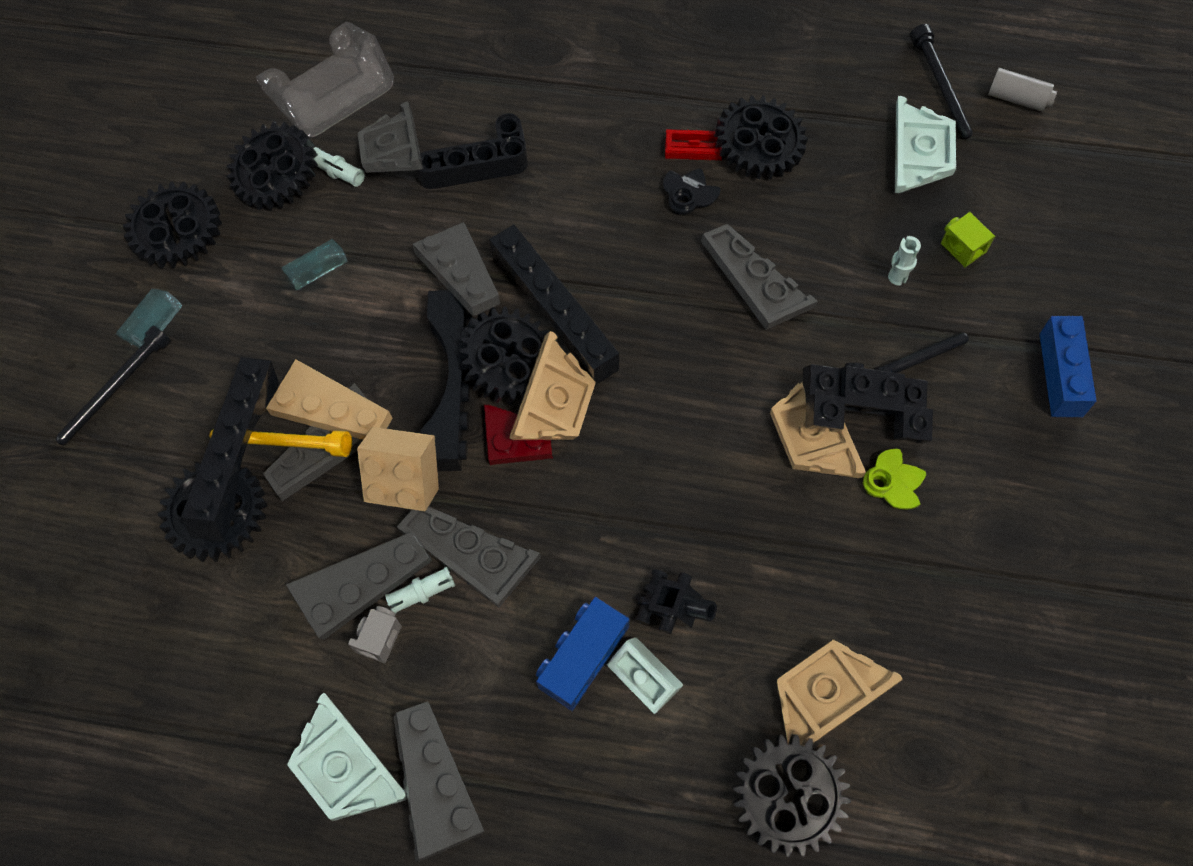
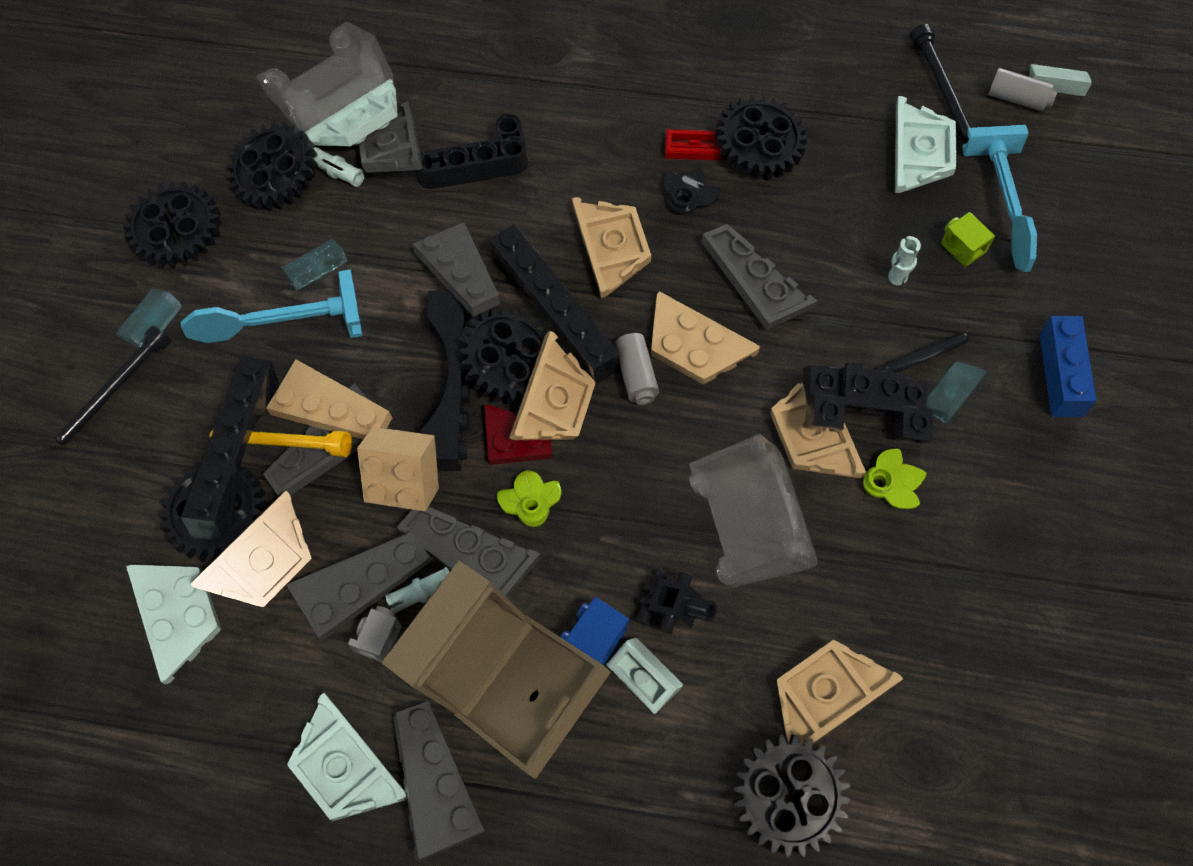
none -> light aqua wing [126,565,221,685]
none -> medium azure piece [181,269,362,343]
none -> wing [190,491,312,607]
none -> light aqua wing [305,79,397,146]
none -> dark tan container [382,560,611,779]
none -> lime plate [497,470,562,527]
none -> tan wing [572,197,651,298]
none -> light grey brick [614,333,659,405]
none -> tan wing [651,291,760,385]
none -> clear windscreen [689,434,818,588]
none -> clear light blue slope [927,361,987,424]
none -> medium azure piece [962,125,1037,272]
none -> light aqua slope [1029,64,1091,96]

